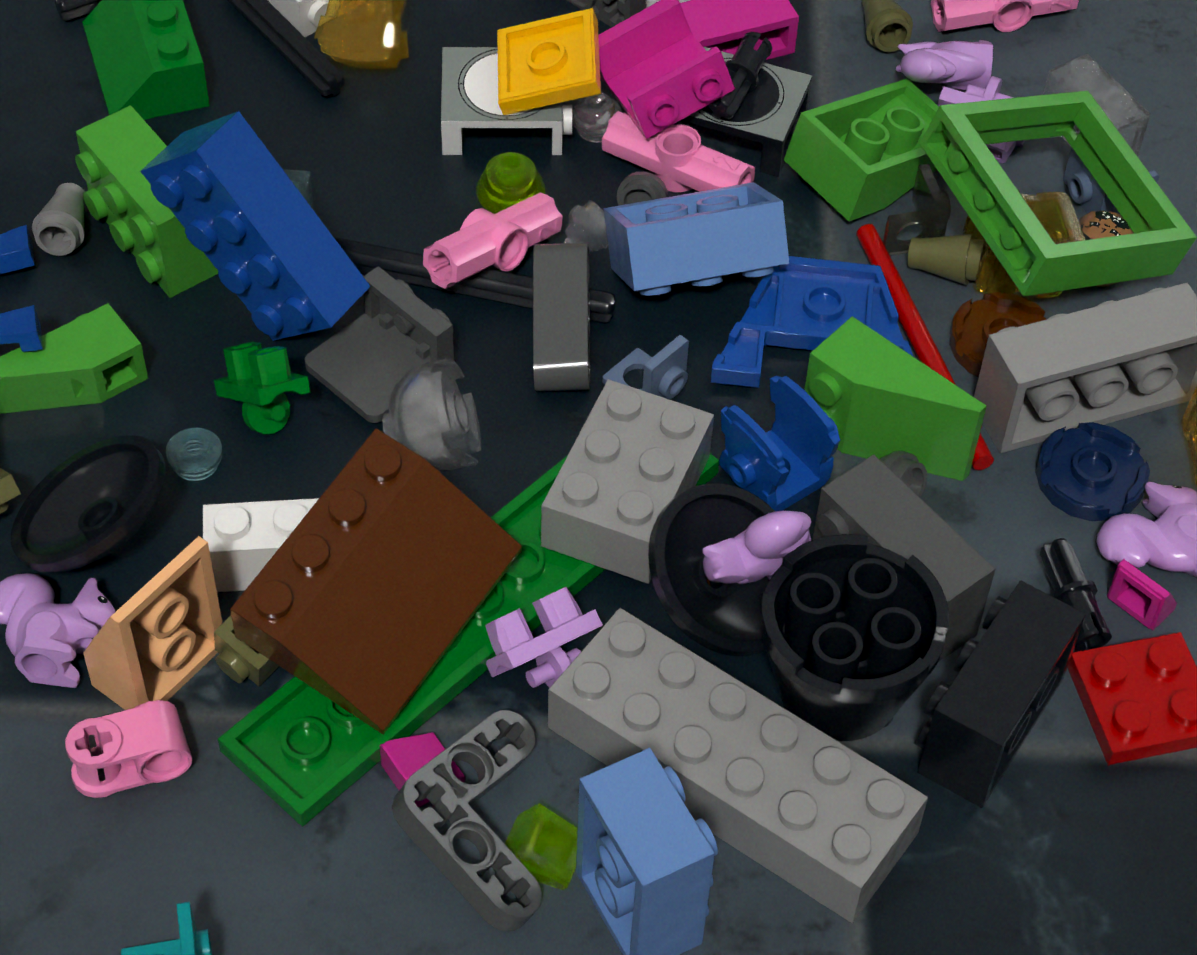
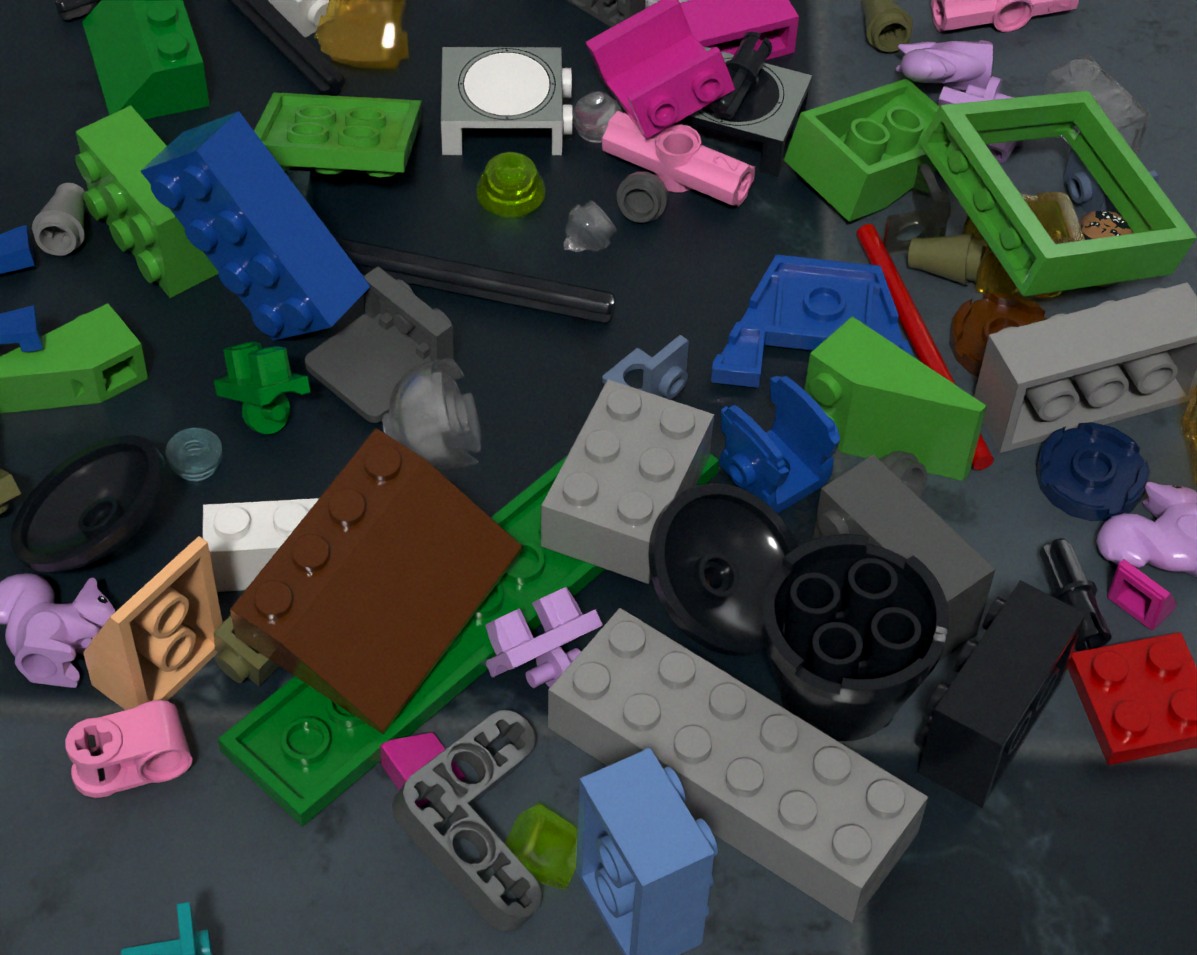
bright pink piece [423,192,563,289] -> none
yellow plate [497,8,601,115] -> none
dark grey beam [533,243,590,392] -> none
medium blue brick [603,182,789,296] -> none
lavender animal [702,511,811,584] -> none
none -> bright green plate [254,92,422,177]

